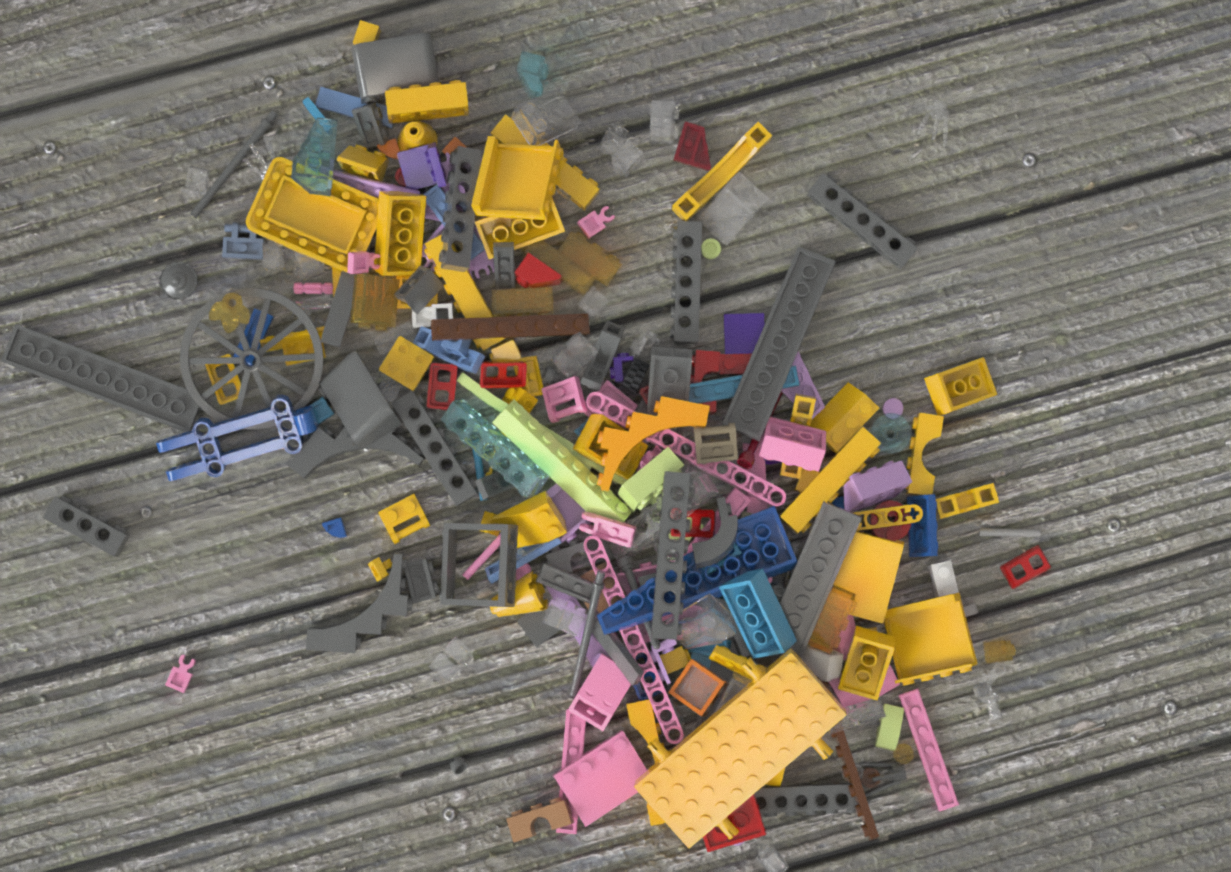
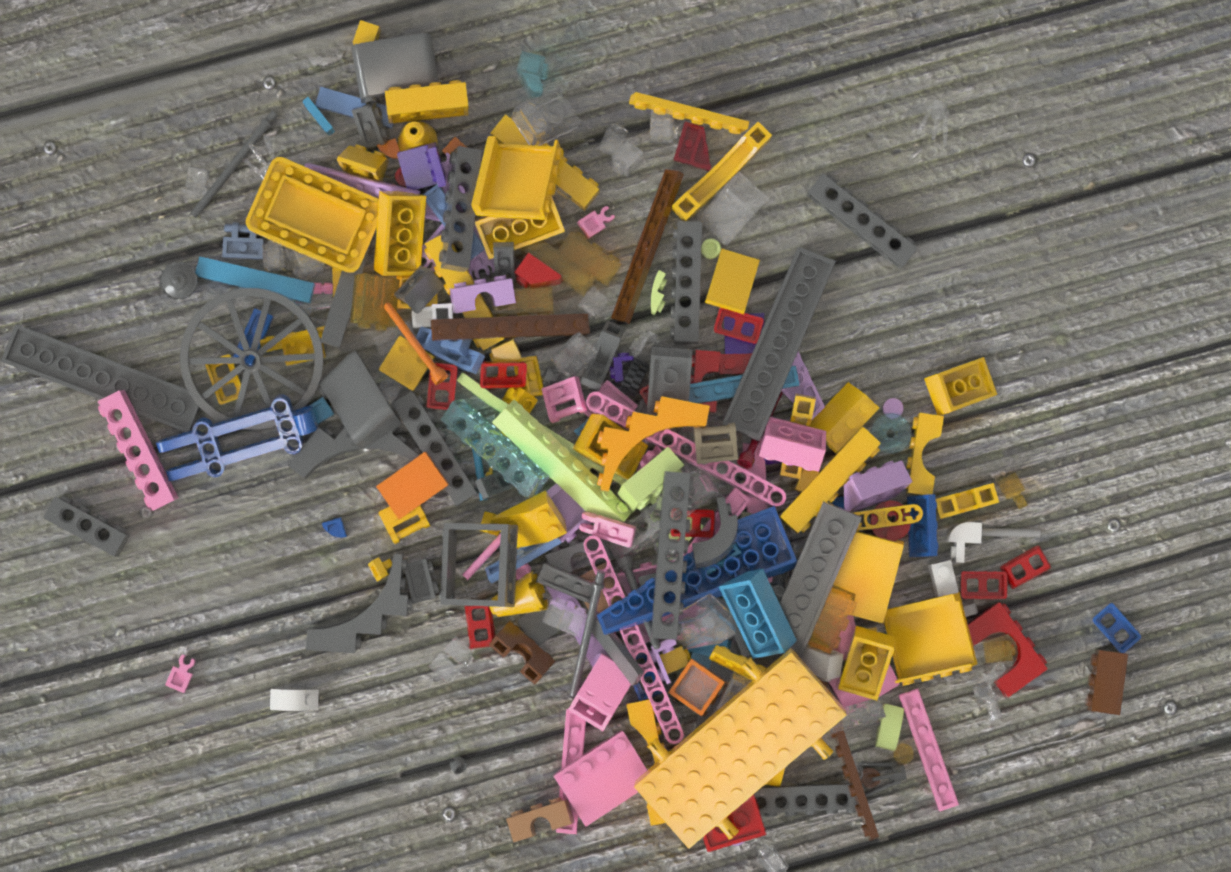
clear yellow plate [209,293,250,333] -> none
clear light blue wedge [291,117,337,196] -> none
bright pink plate [347,251,380,274] -> none
none -> bright pink brick [98,390,179,511]
none -> dark azure tile [195,256,316,304]
none -> white brick [270,689,319,711]
none -> orange tile [376,451,449,520]
none -> orange piece [384,303,449,385]
none -> lavender arch [449,275,516,313]
none -> red piece [465,606,496,649]
none -> reddish brown arch [489,621,555,685]
none -> reddish brown plate [611,169,684,324]
none -> yellow plate [629,92,749,134]
none -> yellowish green slope [651,270,667,315]
none -> yellow tile [705,248,760,314]
none -> red piece [713,307,764,344]
none -> white brick [946,522,982,563]
none -> red piece [961,571,1007,599]
none -> red arch [967,602,1048,698]
none -> clear yellow plate [997,473,1028,510]
none -> reddish brown slope [1085,650,1128,715]
none -> blue piece [1092,603,1141,653]

